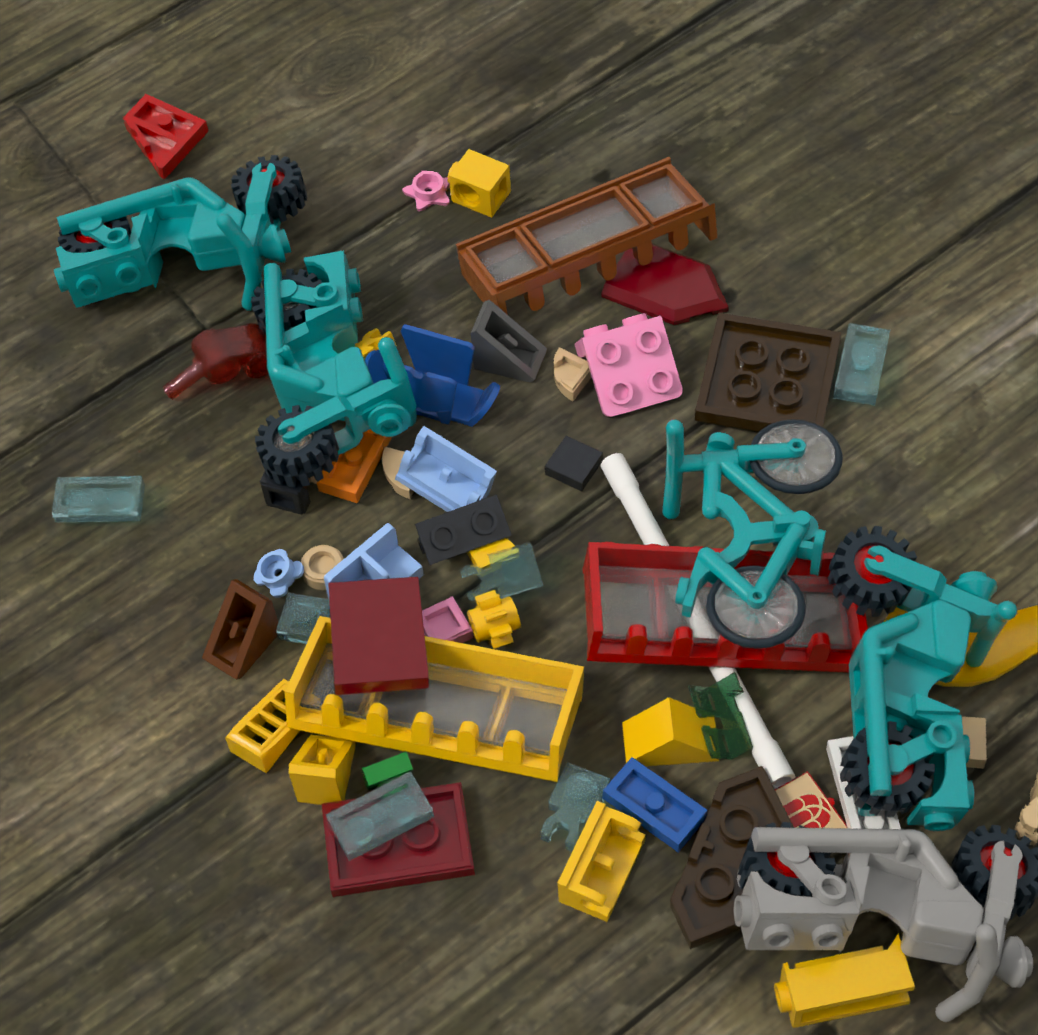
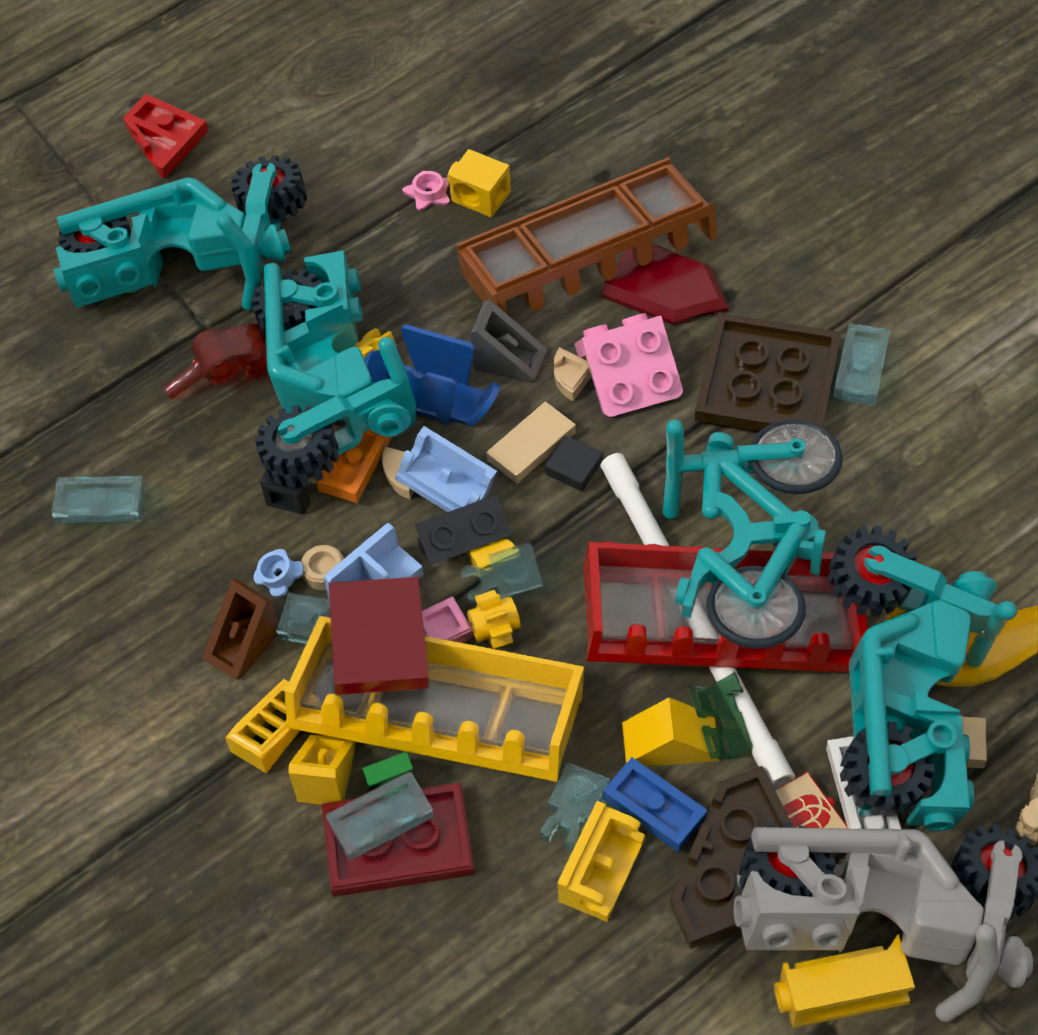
none -> tan tile [486,401,576,484]

